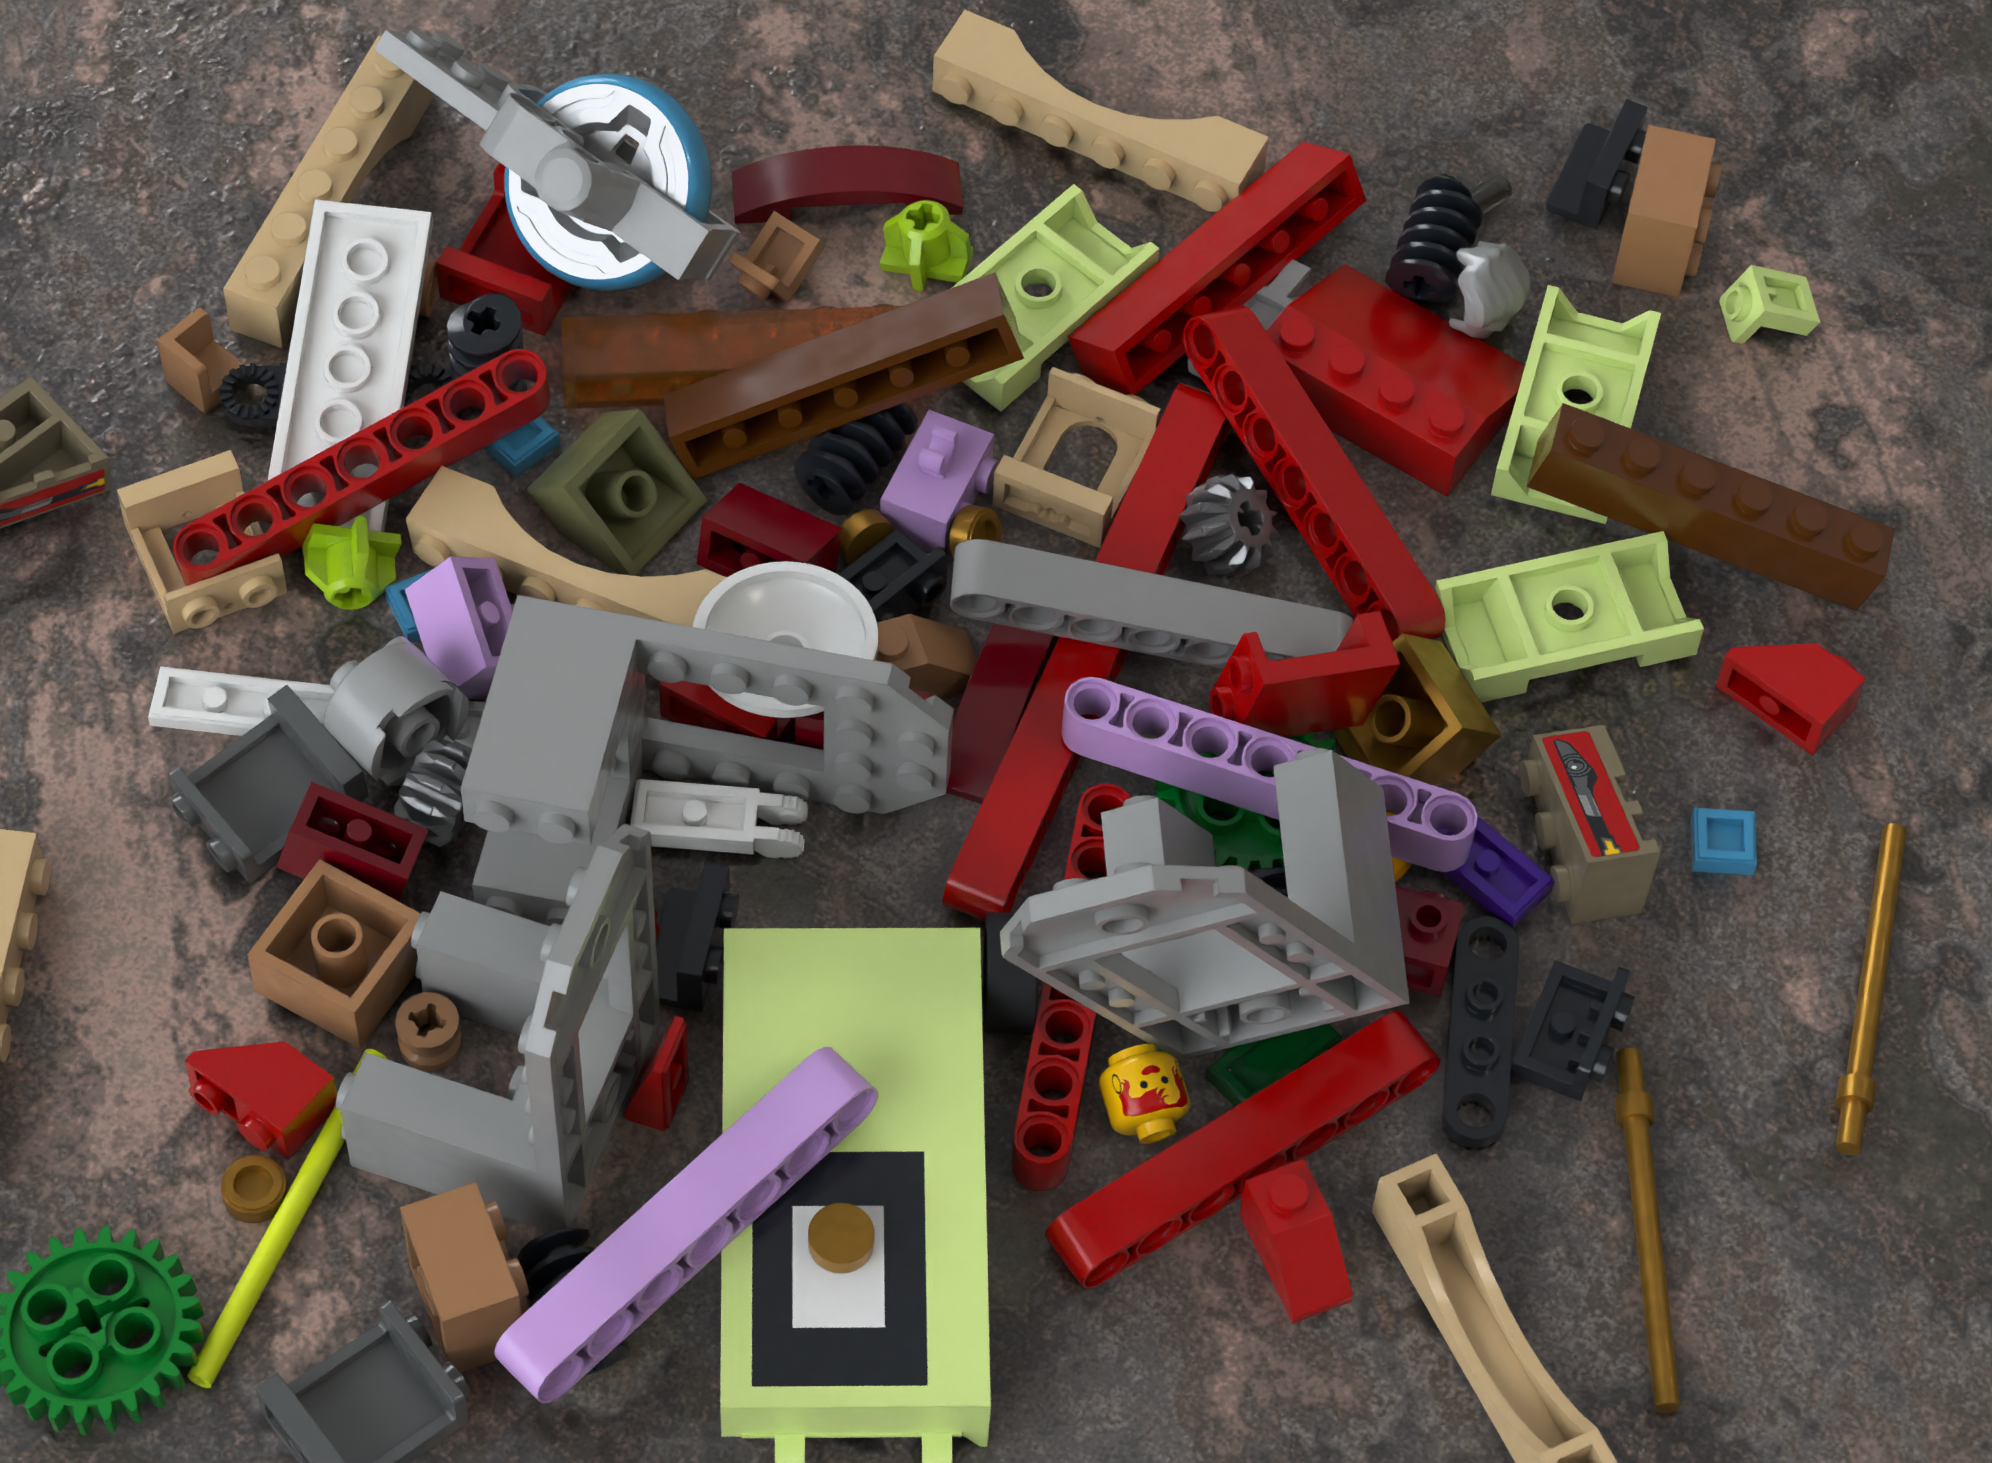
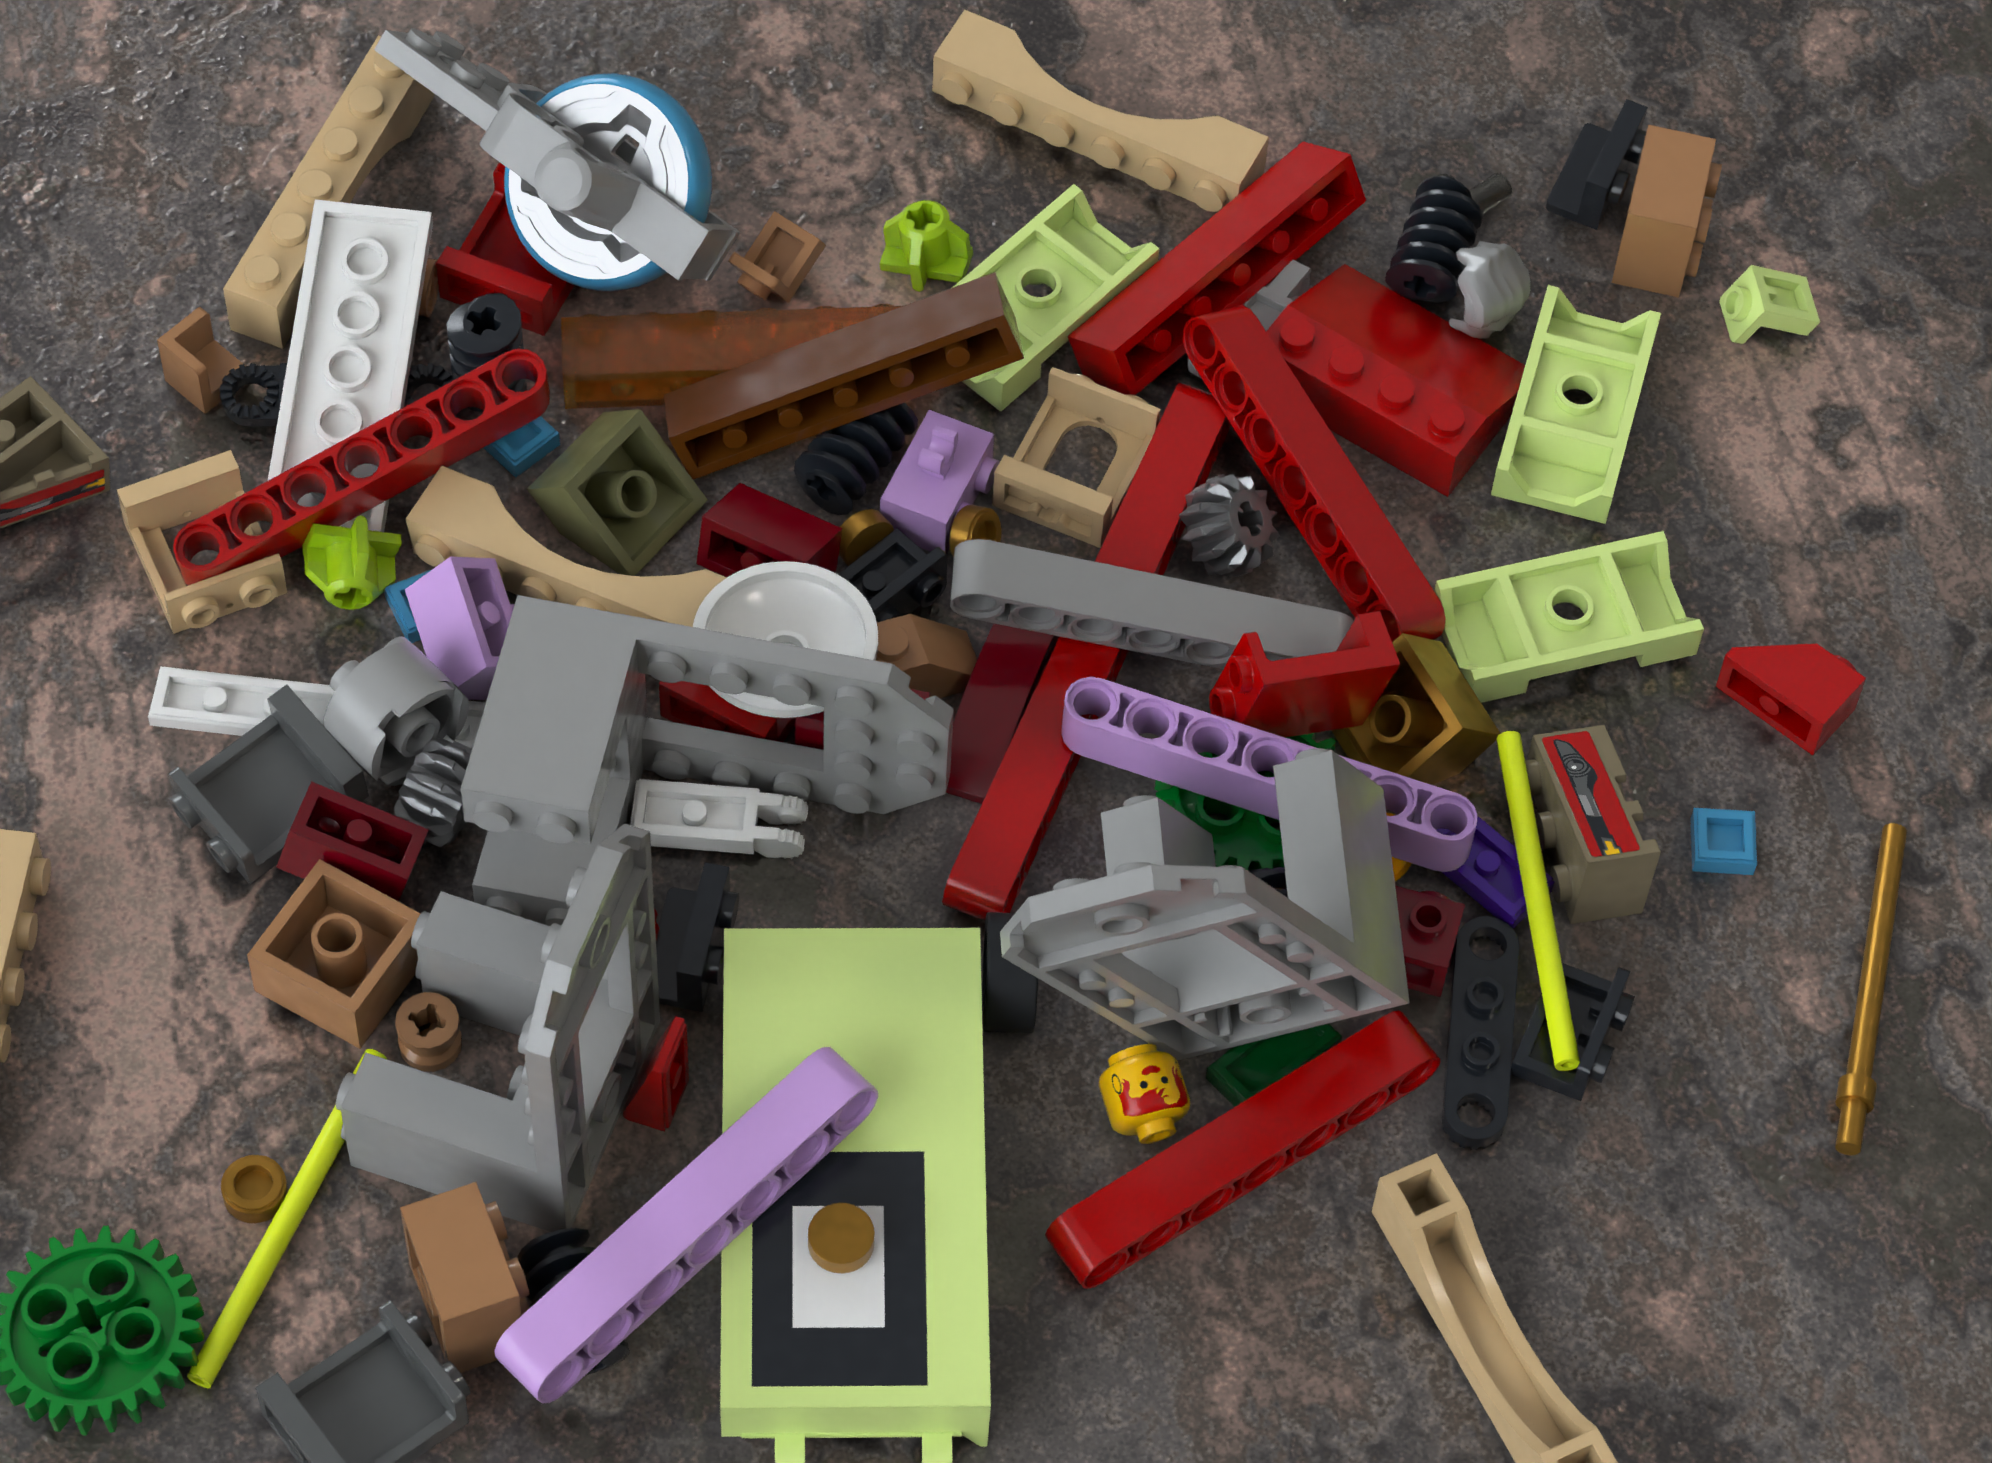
red slope [185,1041,337,1160] -> none
dark red slope [732,145,963,224] -> none
red beam [1012,784,1131,1191] -> none
red slope [1239,1158,1353,1324] -> none
reddish brown brick [1526,403,1895,611] -> none
pearl gold bar [1614,1047,1681,1413] -> none
none -> neon yellow piece [1496,731,1580,1071]

